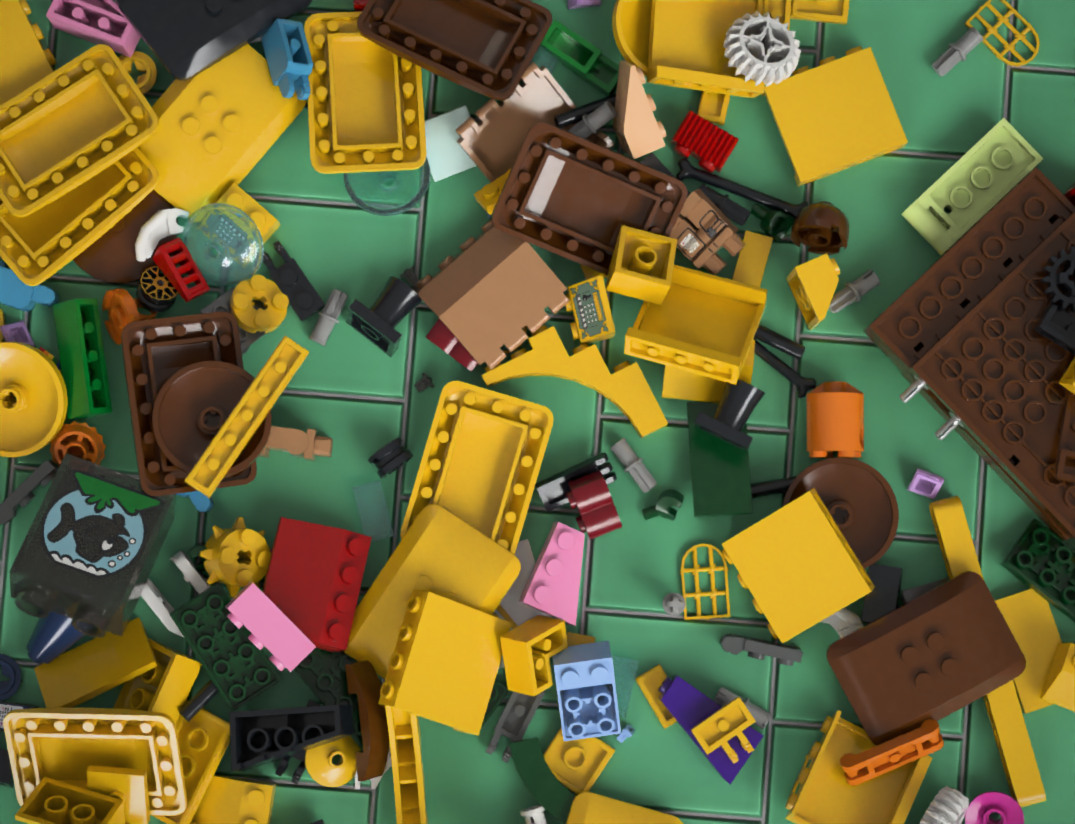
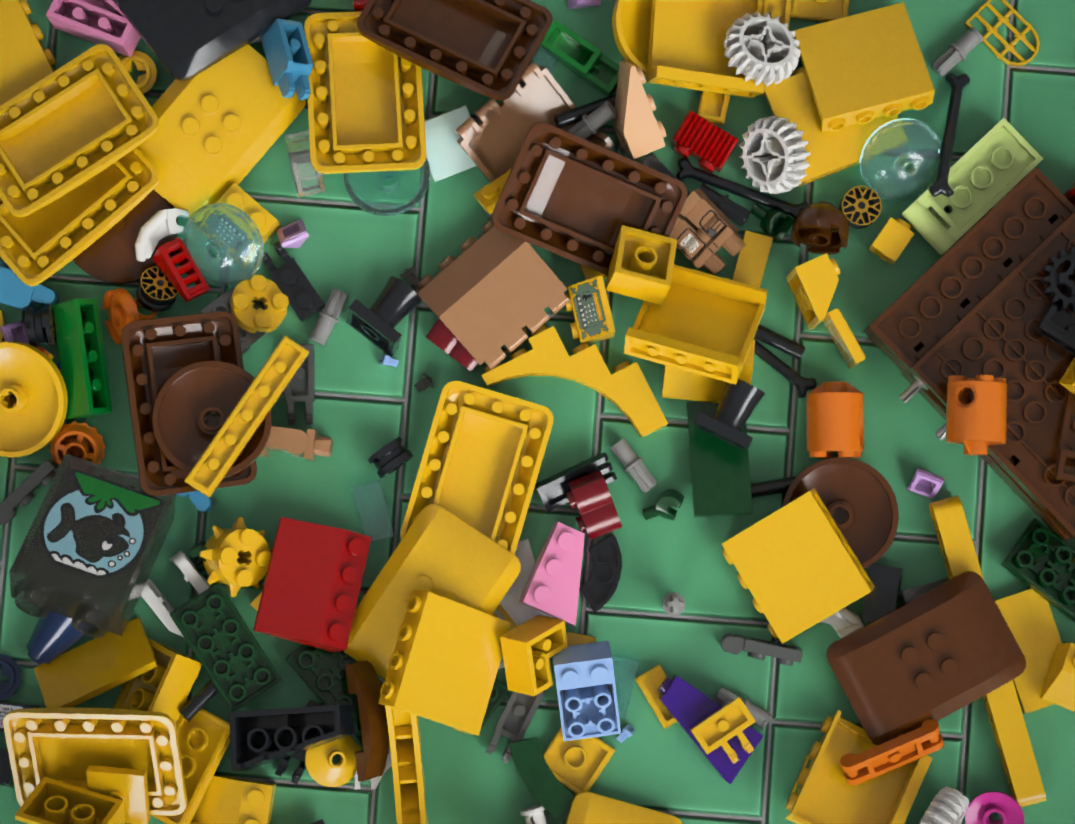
bright pink wedge [225,582,316,672] -> none
yellow window [680,543,731,620] -> none
light grey axle [828,269,880,313] -> none
none -> black wheel [26,305,57,347]
none -> lavender slope [276,219,309,248]
none -> clear slope [285,130,326,197]
none -> dark grey hinge [285,344,315,425]
none -> light blue piece [379,354,399,367]
none -> black tile [579,534,622,613]
none -> white gear [738,116,811,194]
none -> yellow panel [793,2,935,132]
none -> yellow tile [823,308,866,369]
none -> wheel [839,186,882,229]
none -> clear light blue dish [860,118,942,202]
none -> yellow brick [868,217,915,265]
none -> black piece [928,73,970,197]
none -> orange cylinder [946,375,1007,455]

